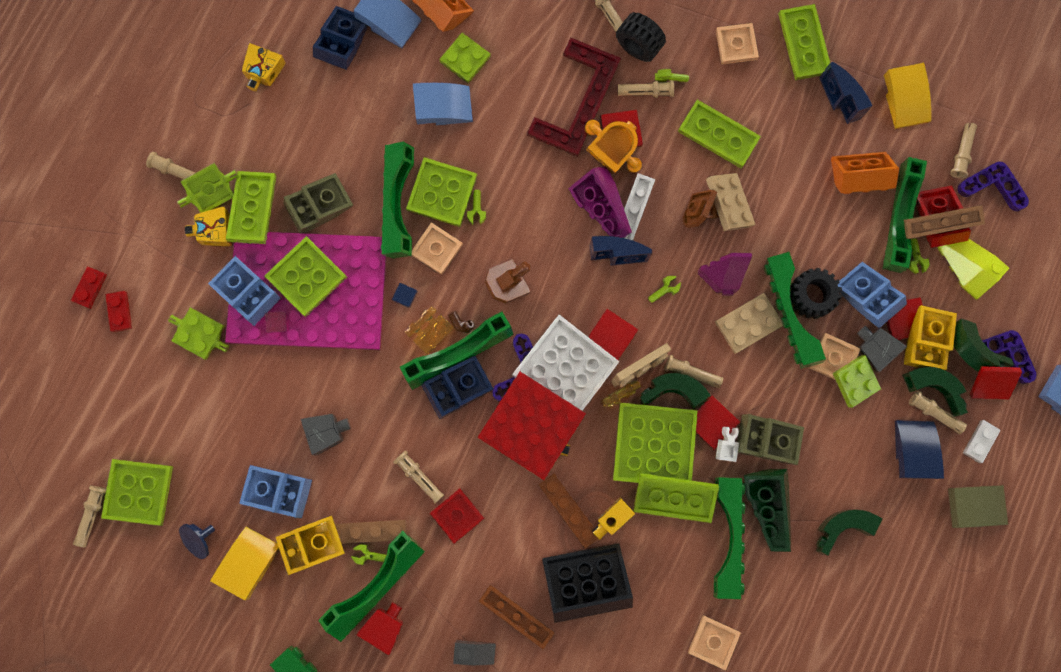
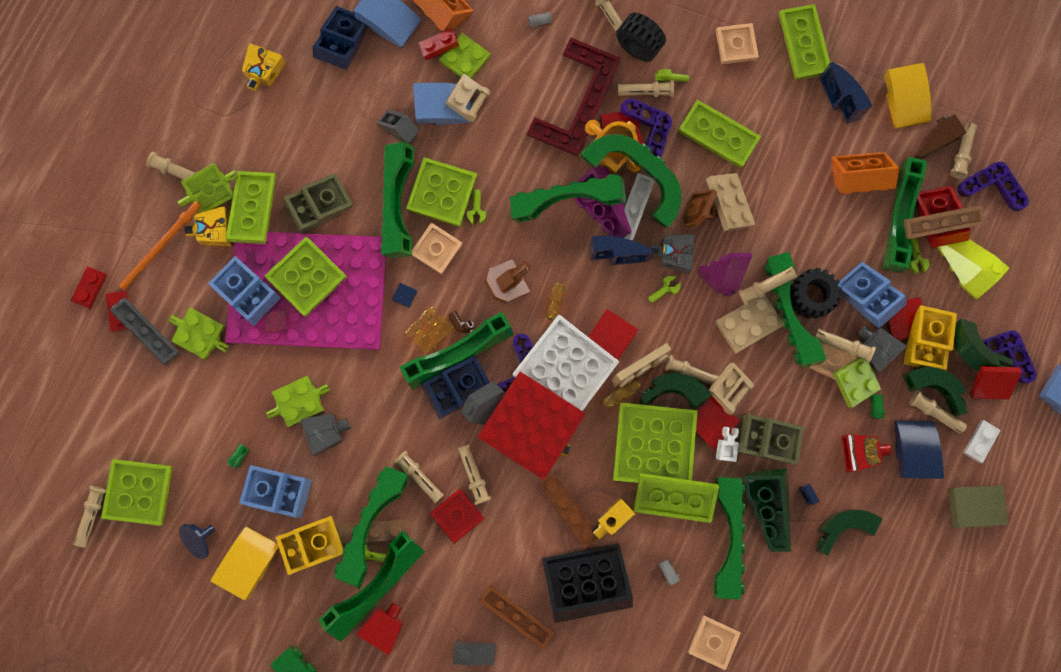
none -> dark grey tile [109,297,180,366]
none -> orange bar [119,201,202,290]
none -> green pin [227,443,250,469]
none -> lime plate [266,376,330,427]
none -> green arch [334,466,409,590]
none -> dark grey slope [377,109,420,143]
none -> red plate [419,28,459,61]
none -> tan plate [445,74,491,122]
none -> tan pin [458,445,492,505]
none -> dark grey slope [461,382,505,425]
none -> green arch [510,174,627,223]
none -> light grey pin [528,11,552,29]
none -> clear yellow axle [546,282,565,321]
none -> green arch [578,134,682,228]
none -> dark purple beam [620,98,672,157]
none -> dark grey torso [650,234,695,274]
none -> light grey pin [658,559,680,586]
none -> tan plate [708,363,754,415]
none -> tan pin [738,267,798,305]
none -> dark blue tile [799,484,820,505]
none -> tan pin [815,329,876,363]
none -> red torso [841,434,891,472]
none -> green pin [870,394,886,419]
none -> reddish brown slope [913,114,967,159]

